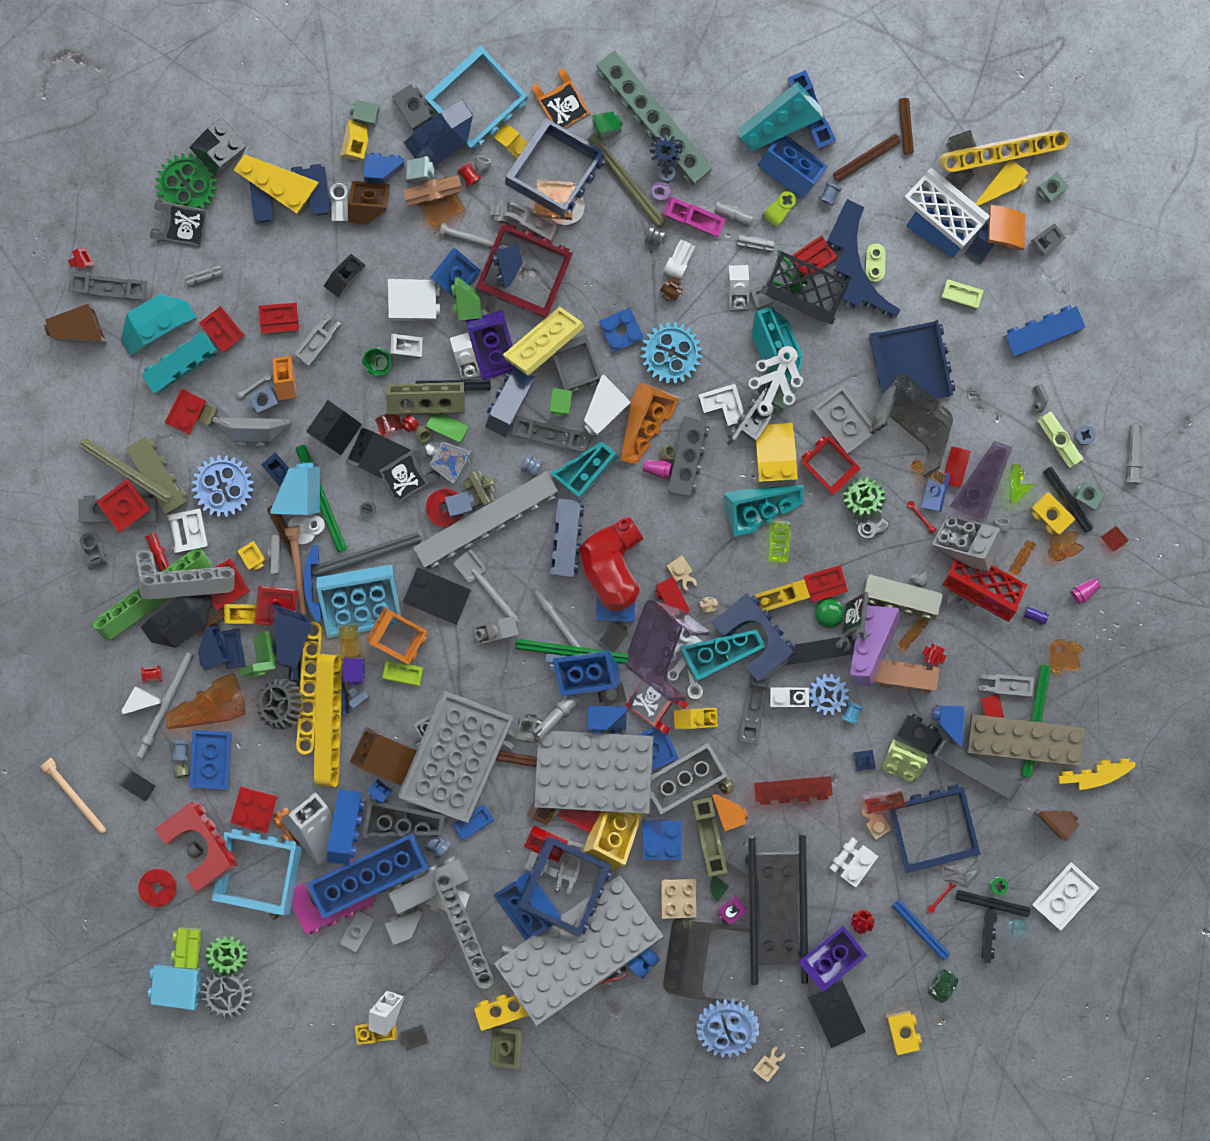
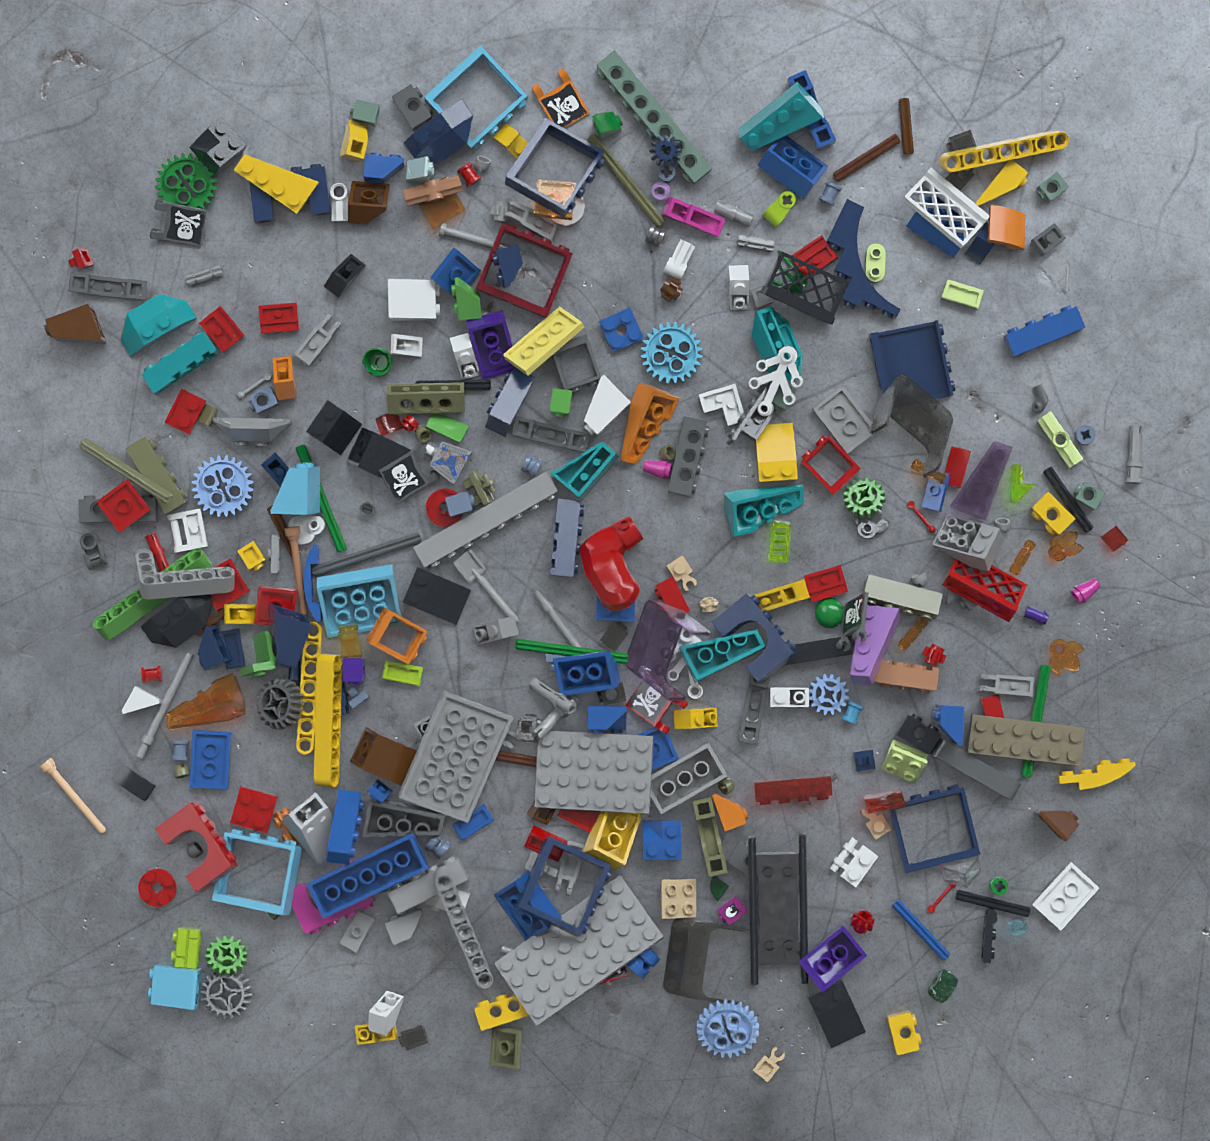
none -> light grey pin [529,678,577,715]

